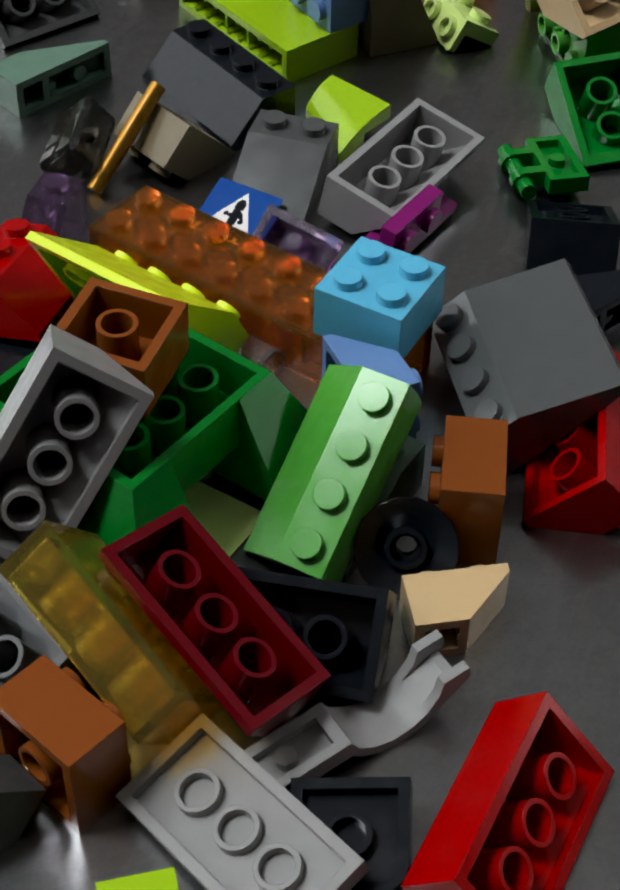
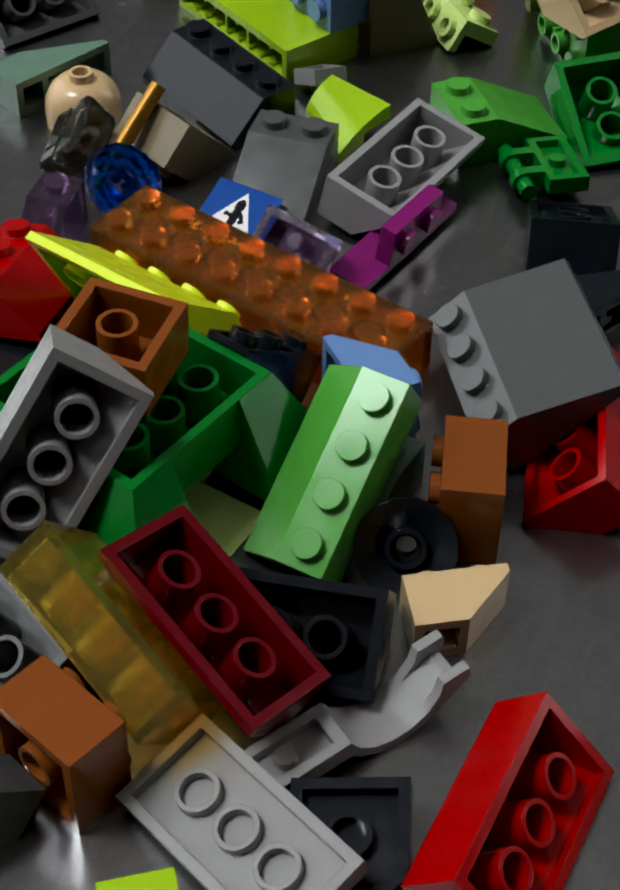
medium azure brick [313,236,446,359] -> none
none -> tan cylinder [44,65,124,141]
none -> clear blue dish [84,143,162,223]
none -> black slope [207,325,322,404]
none -> light grey plate [293,64,347,92]
none -> bright green slope [430,76,569,166]

